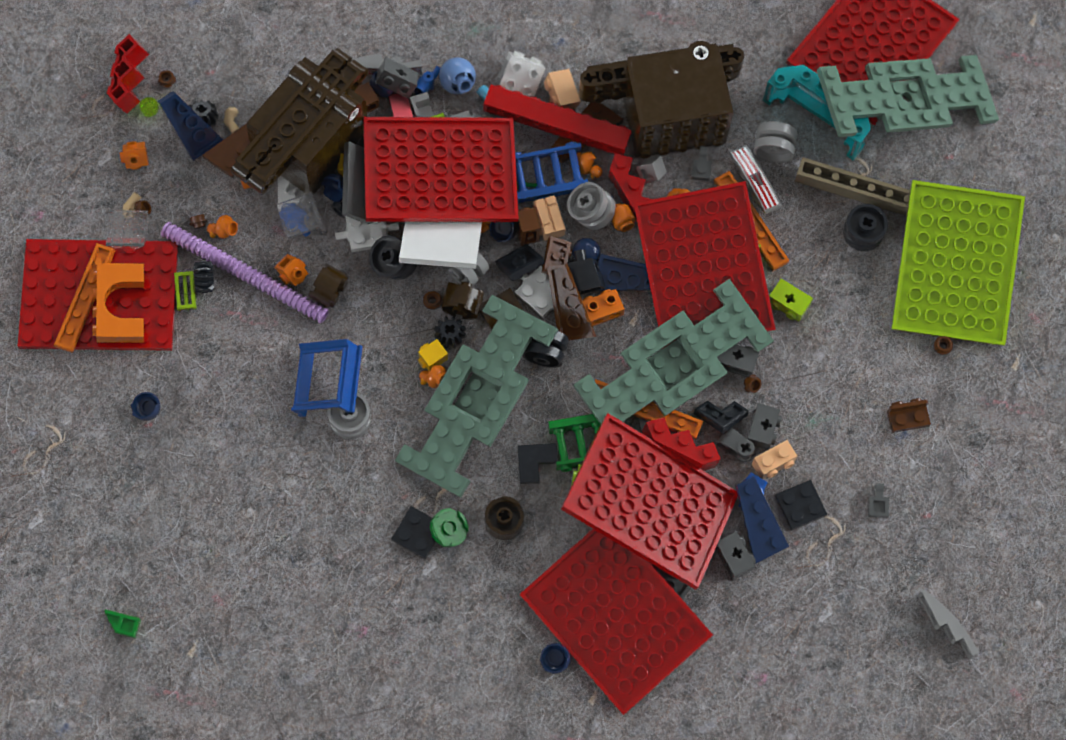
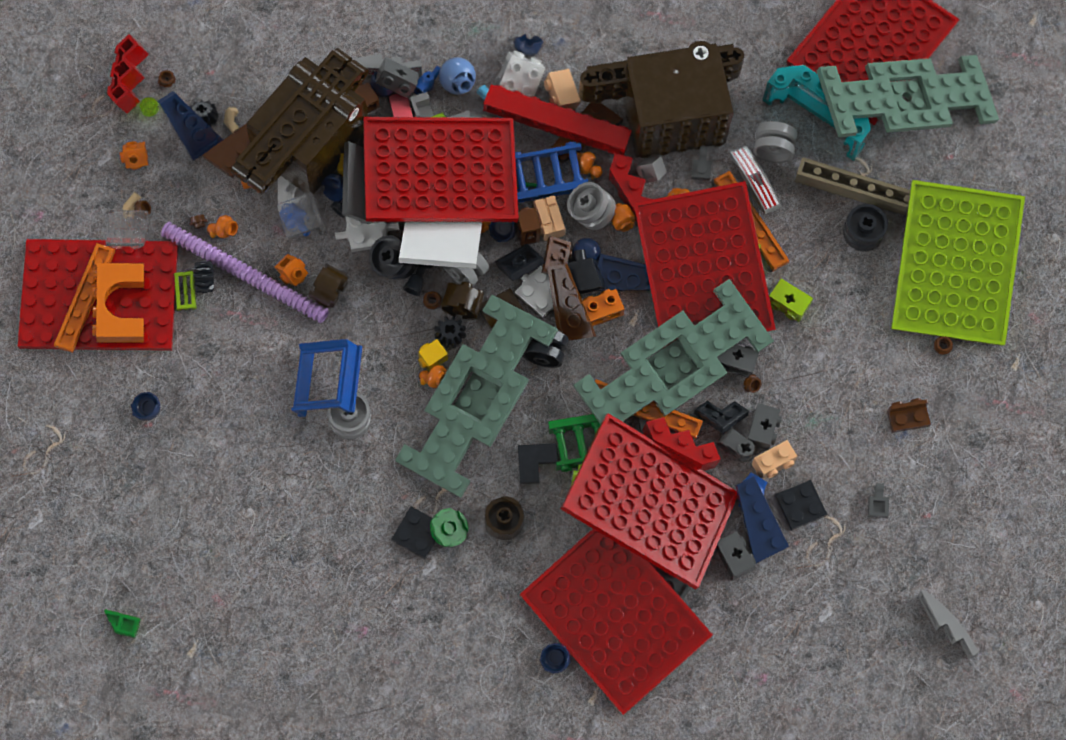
none -> black piece [403,264,434,296]
none -> dark blue hair [513,34,544,56]

